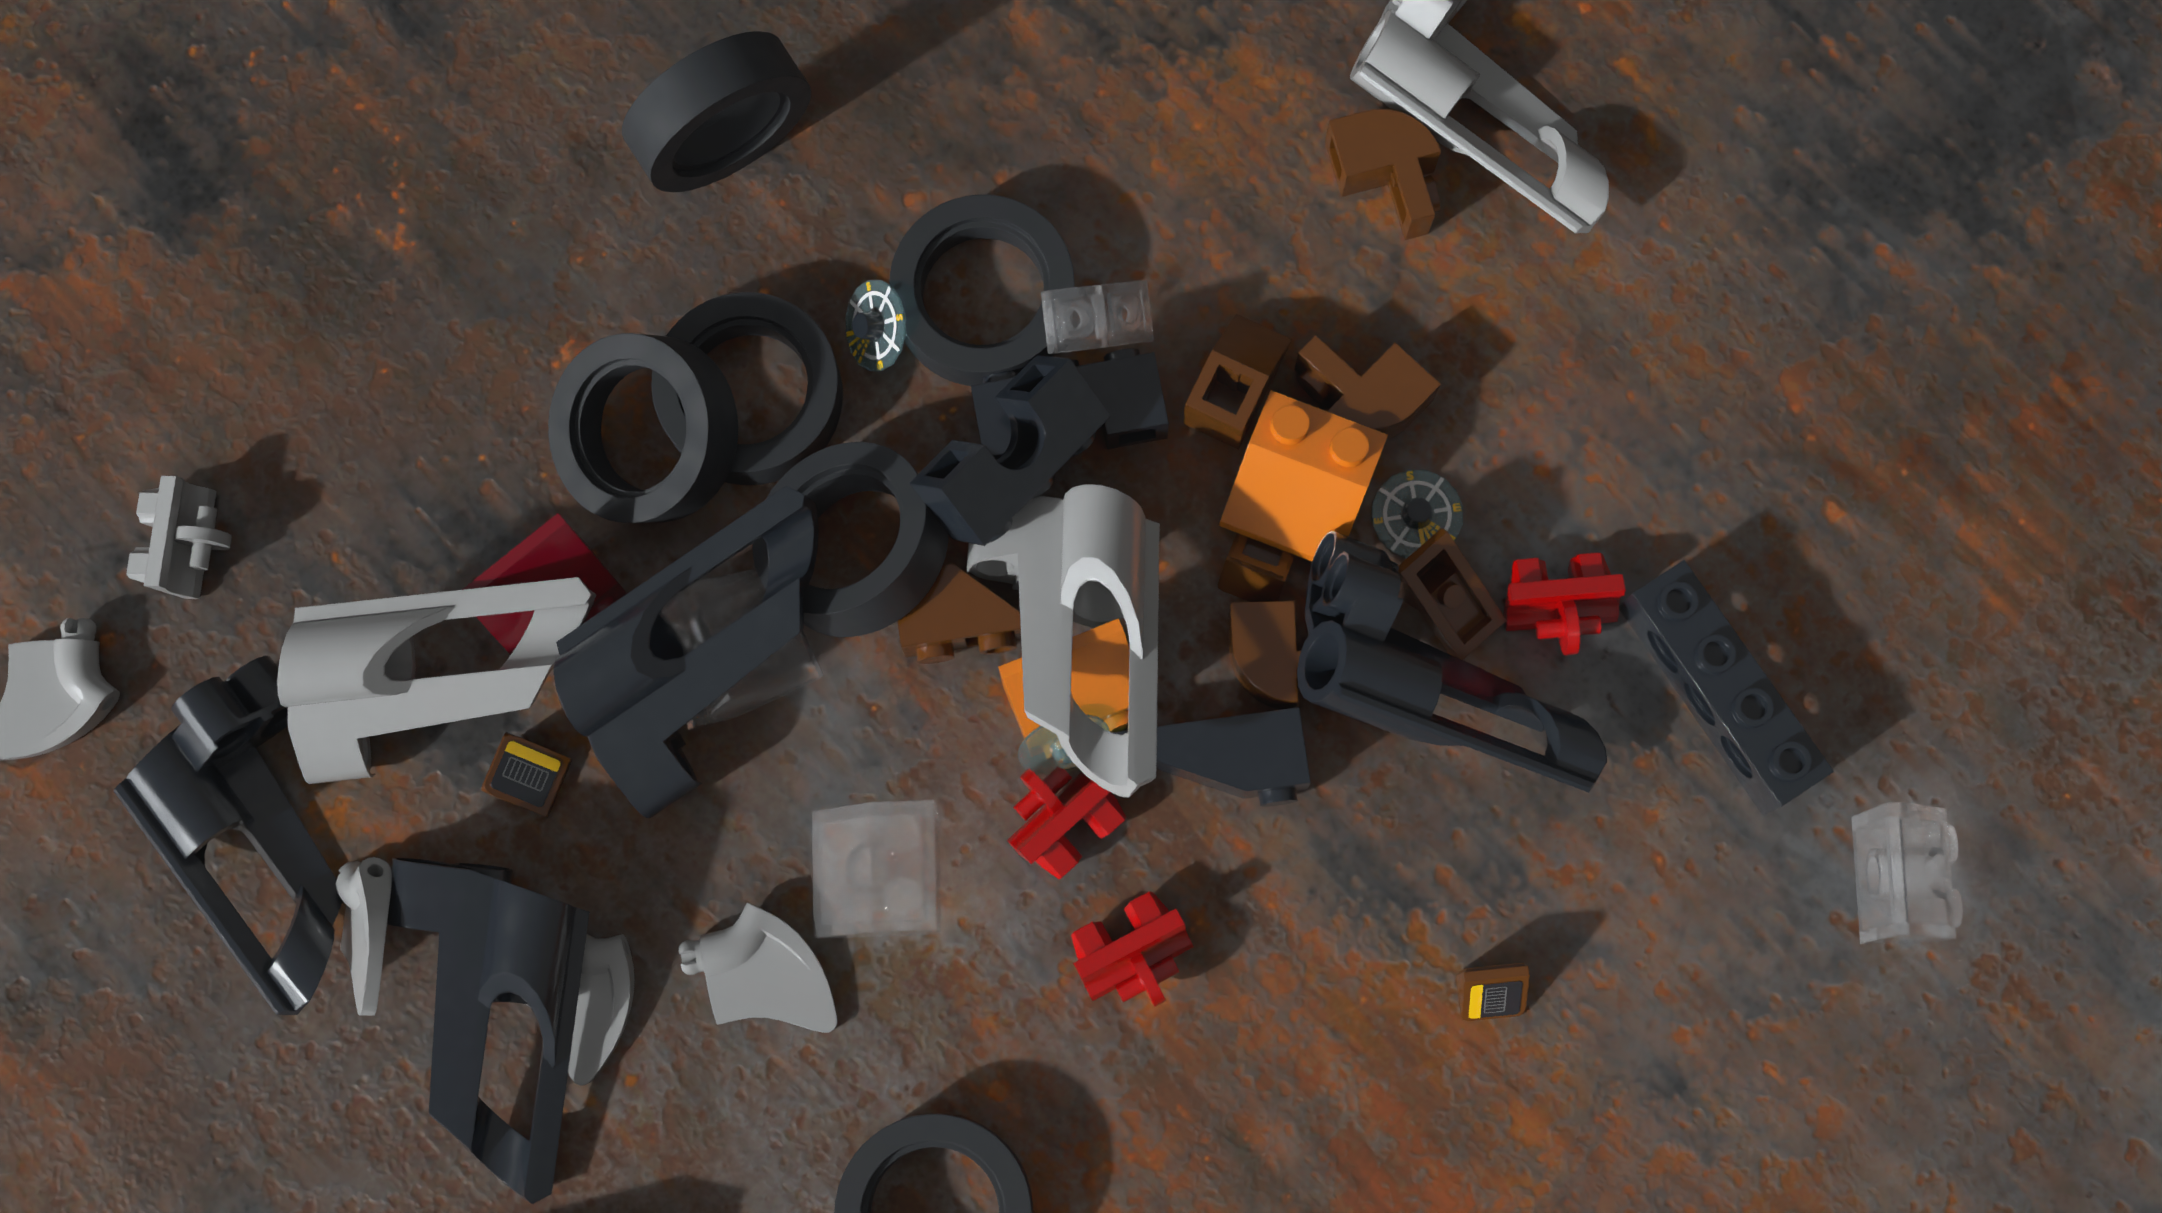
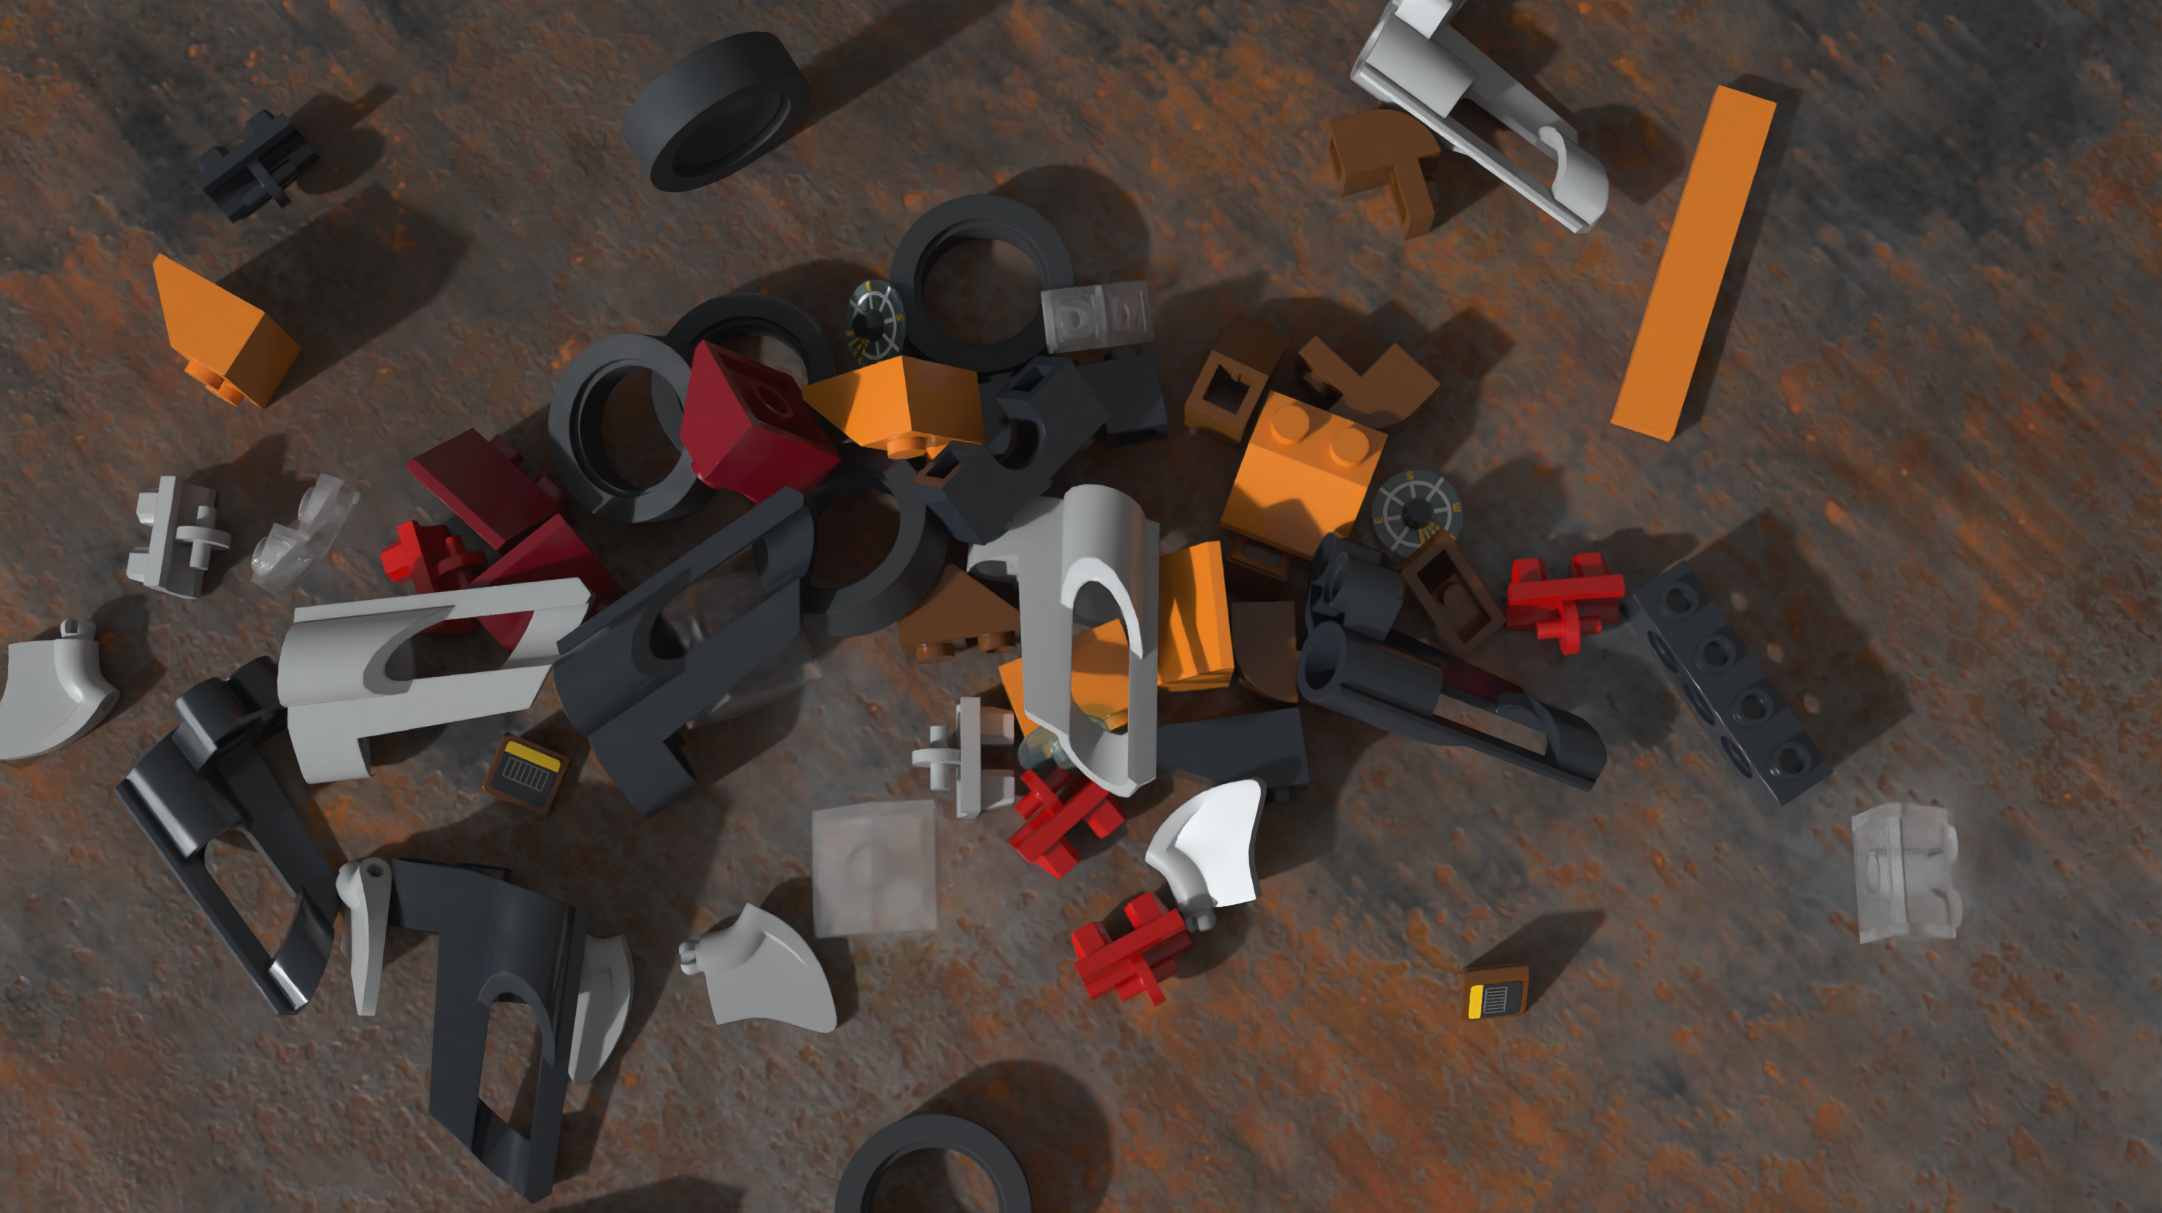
none -> orange slope [153,253,303,409]
none -> black hips [195,109,320,224]
none -> clear slope [251,473,361,597]
none -> red hips [380,520,489,637]
none -> dark red slope [405,428,575,556]
none -> dark red slope [680,339,842,504]
none -> orange slope [801,355,987,464]
none -> light grey hips [912,697,1015,819]
none -> arm [1145,777,1267,932]
none -> orange slope [1157,541,1234,695]
none -> orange tile [1610,85,1777,442]

